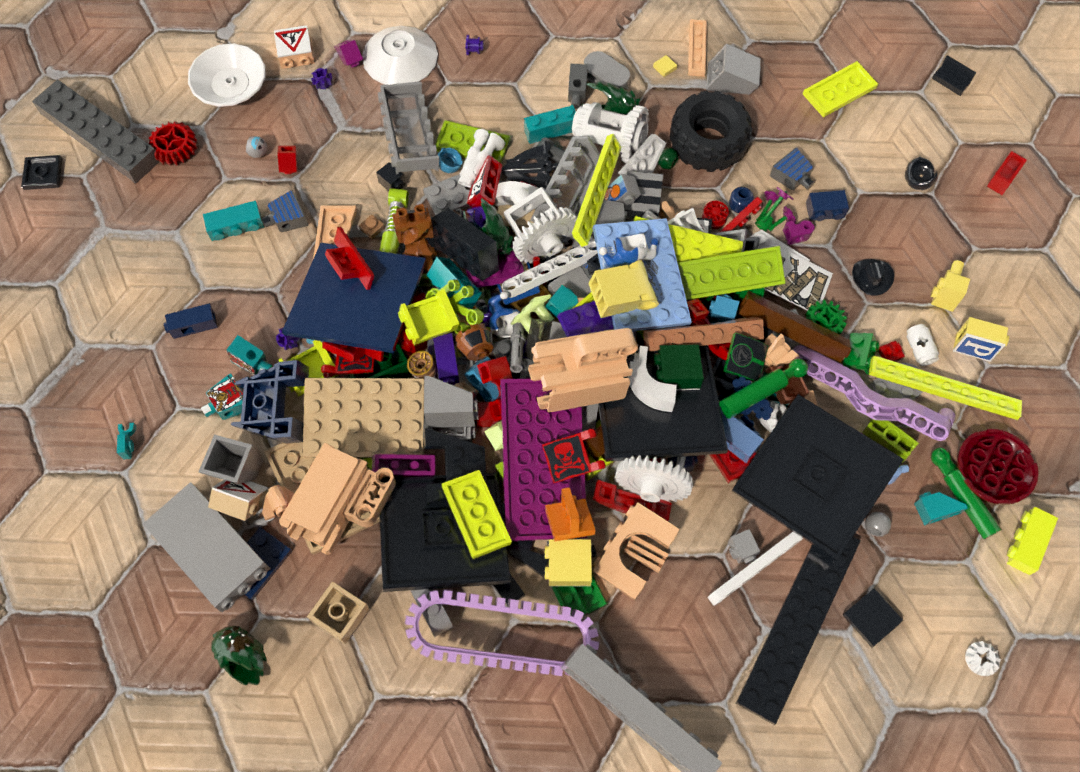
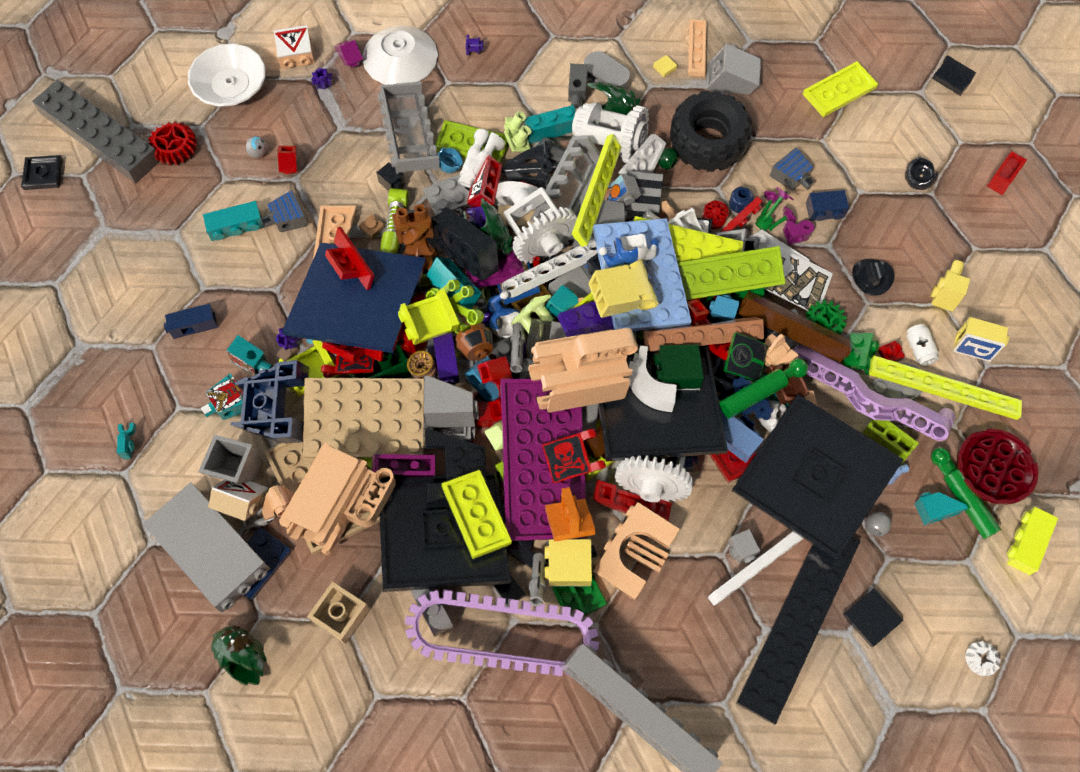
none -> yellowish green connector [504,111,531,152]
none -> light grey pin [529,553,546,606]

